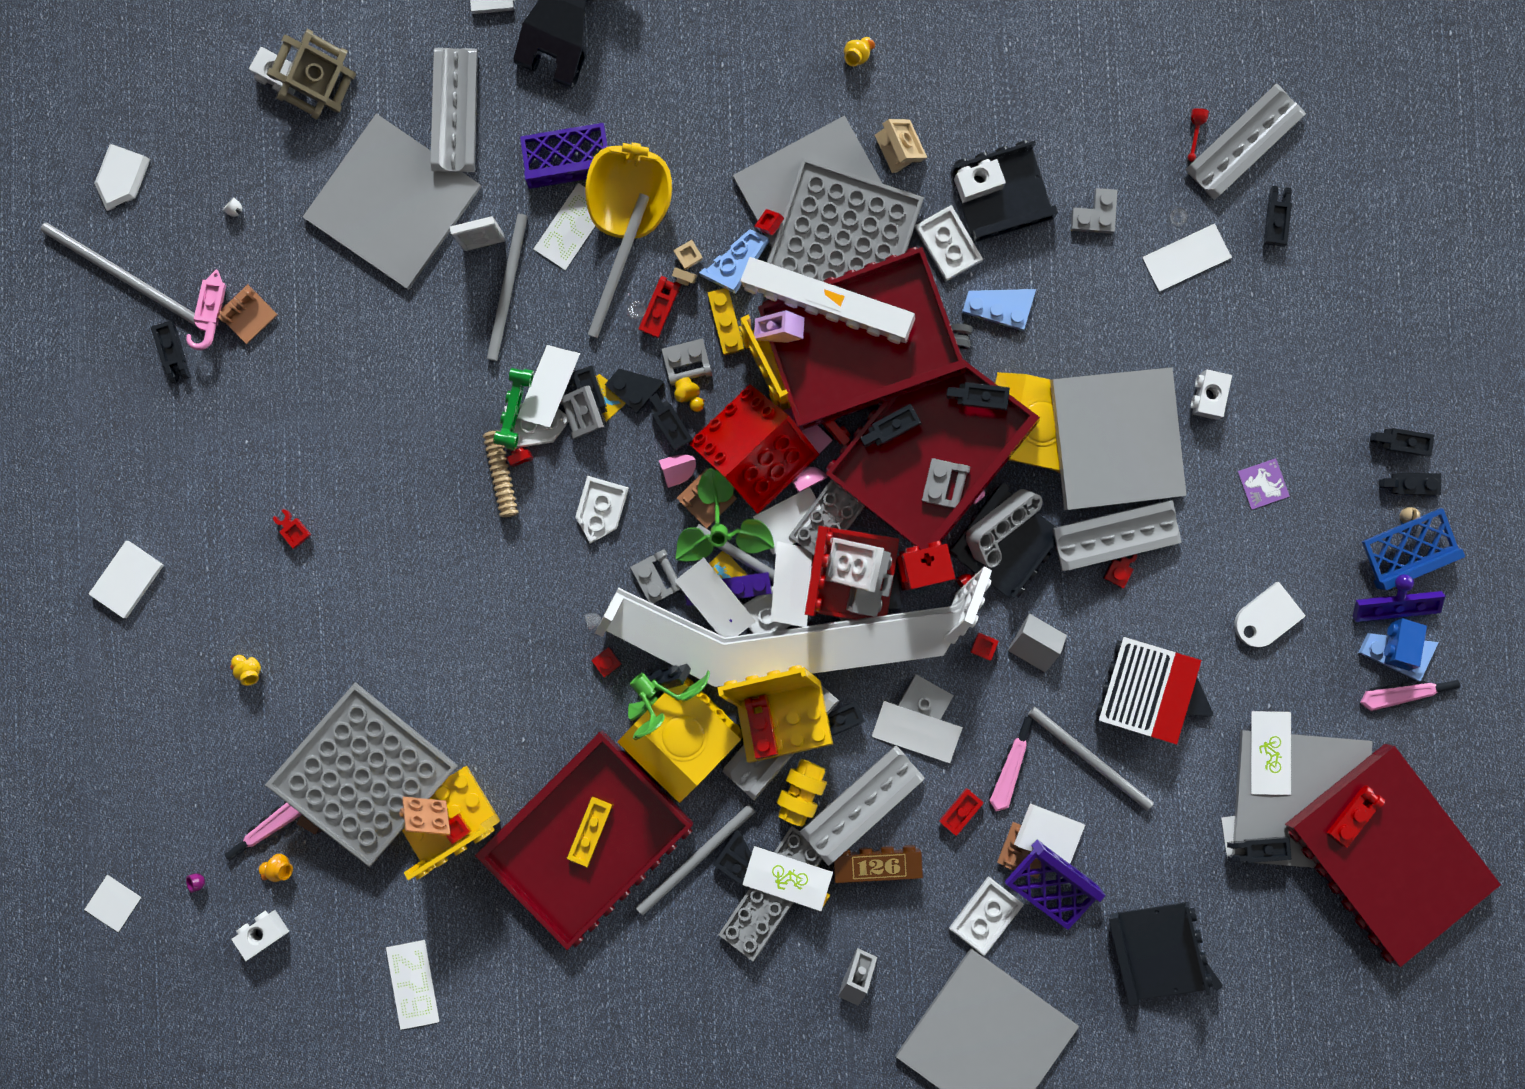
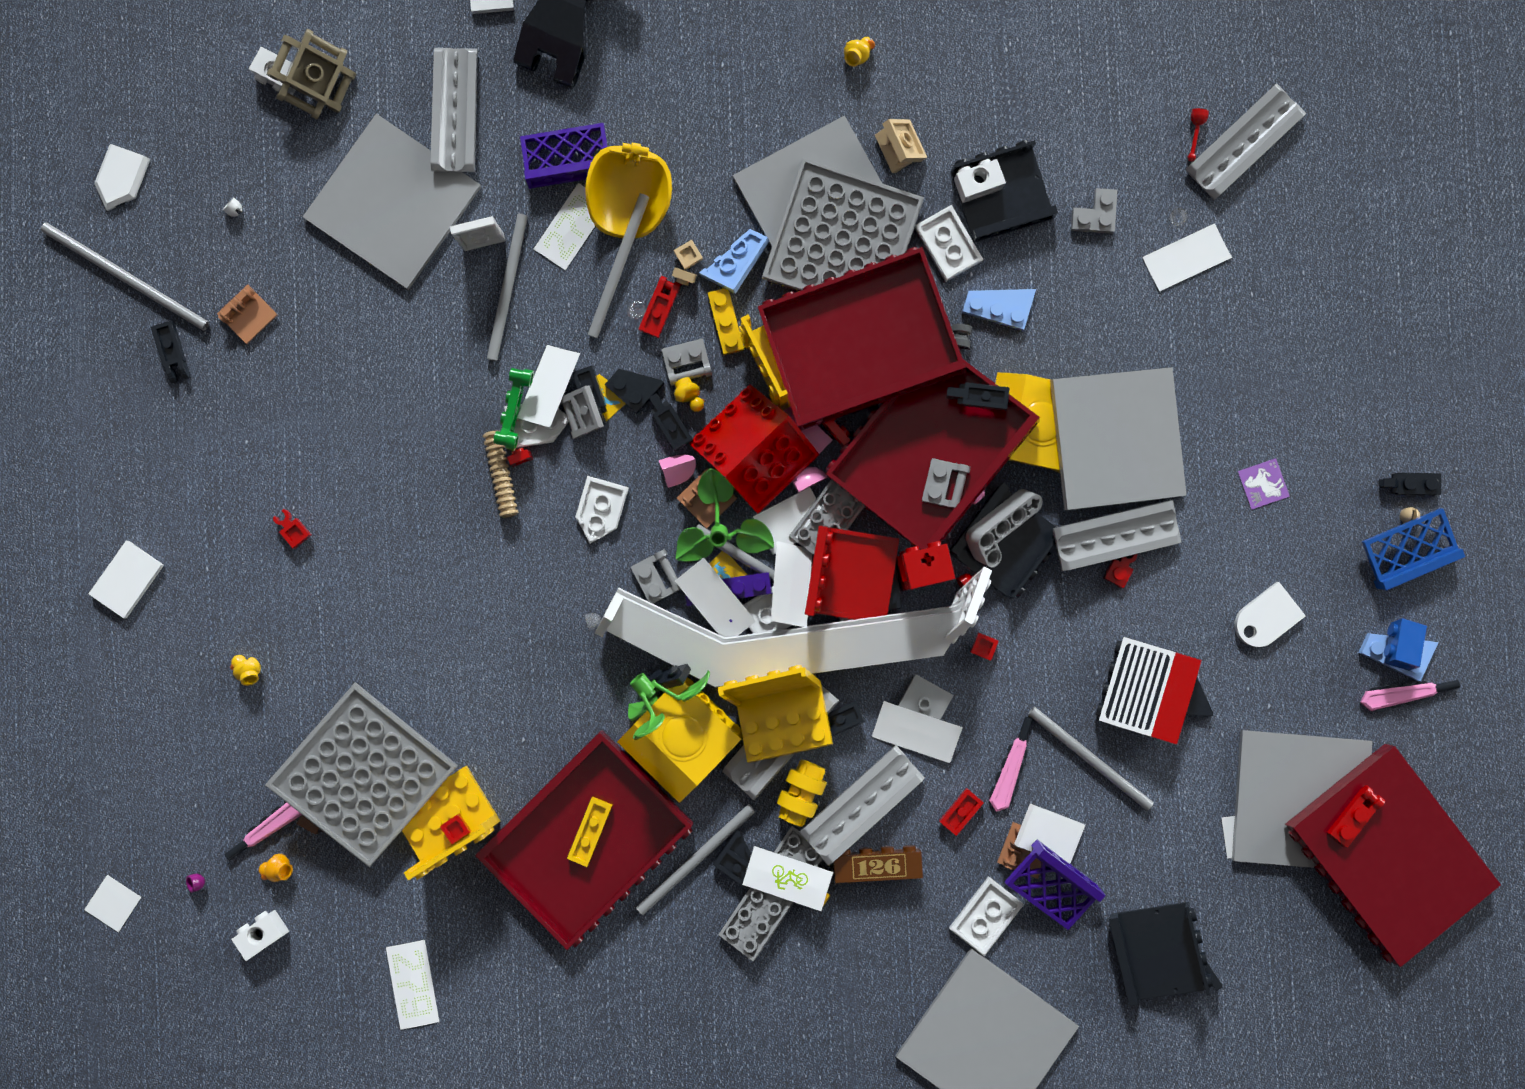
bright pink plate [186,269,226,350] -> none
nougat hinge [399,797,450,835] -> none
red plate [591,647,622,677] -> none
white brick [740,257,915,344] -> none
red plate [744,694,779,760] -> none
lavender slope [754,310,804,343] -> none
red plate [755,209,784,236] -> none
white tile [825,538,884,592] -> none
light grey slope [838,948,877,1006] -> none
light grey piece [846,551,894,617] -> none
black hinge [860,404,921,448] -> none
light grey slope [1008,614,1067,673] -> none
white brick [1191,370,1232,420] -> none
black hinge [1227,836,1292,863] -> none
white sticker [1251,711,1291,795] -> none
black hinge [1263,186,1292,247] -> none
dark purple plate [1353,574,1446,622] -> none
black hinge [1370,428,1435,457] -> none

